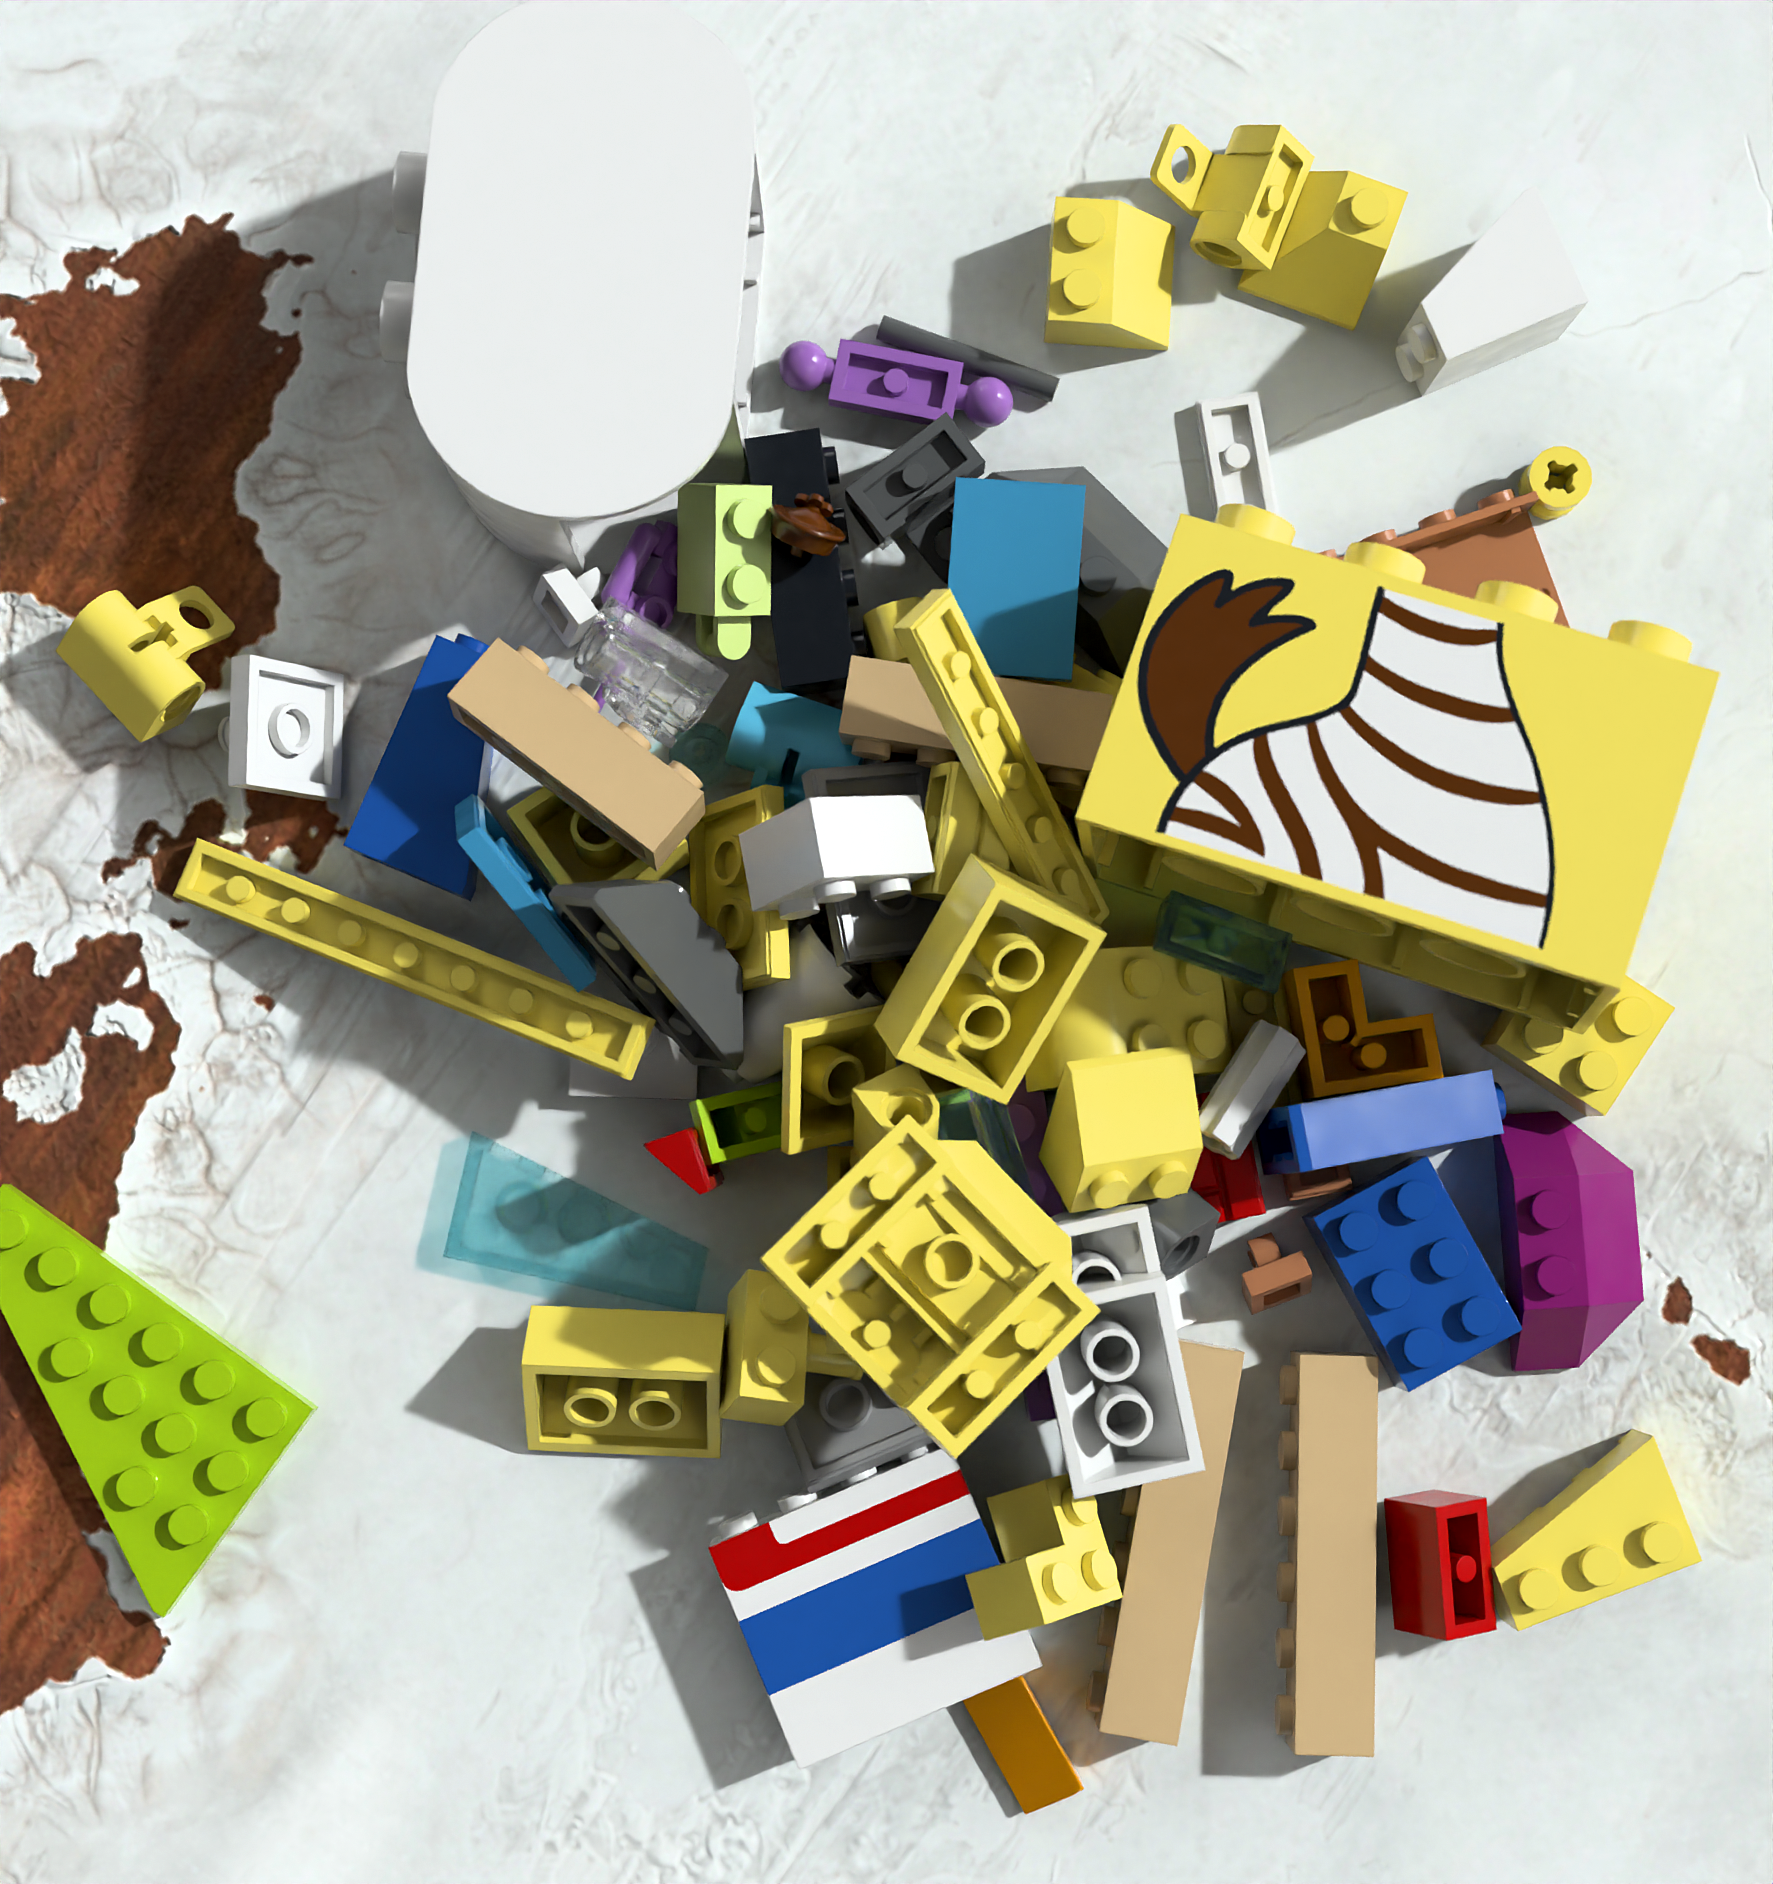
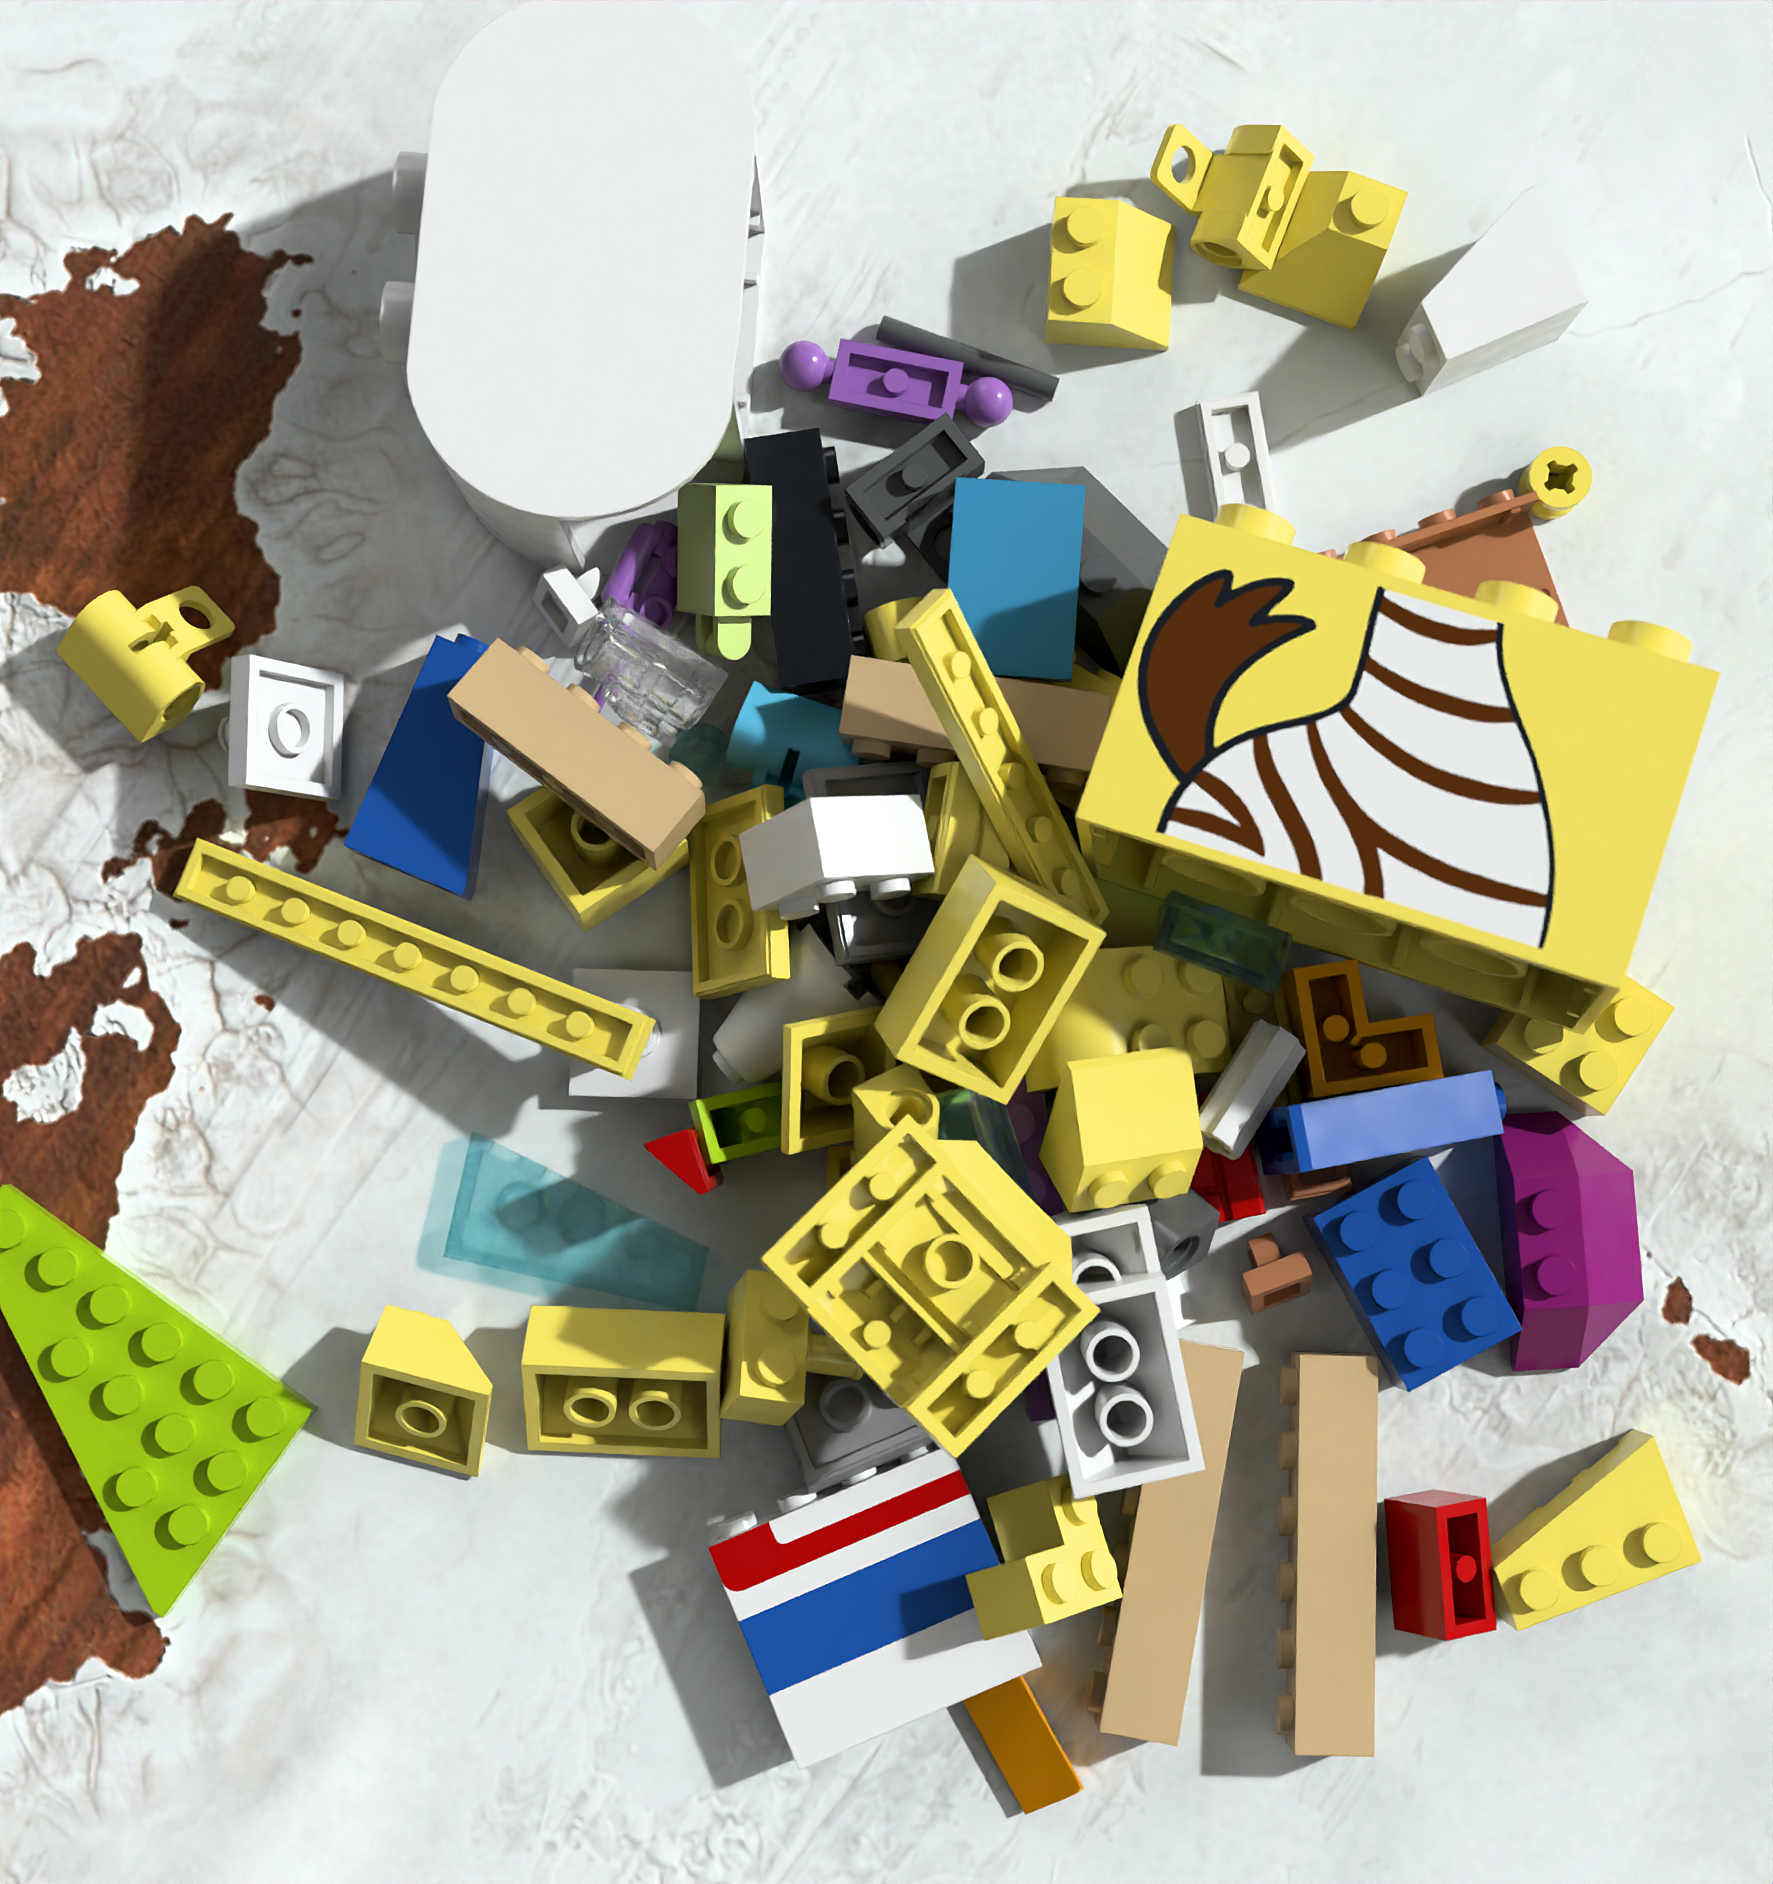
dark azure tile [455,793,597,992] -> none
dark grey wedge [548,879,744,1070] -> none
reddish brown hat [770,493,845,557] -> none
none -> light yellow slope [354,1304,493,1477]

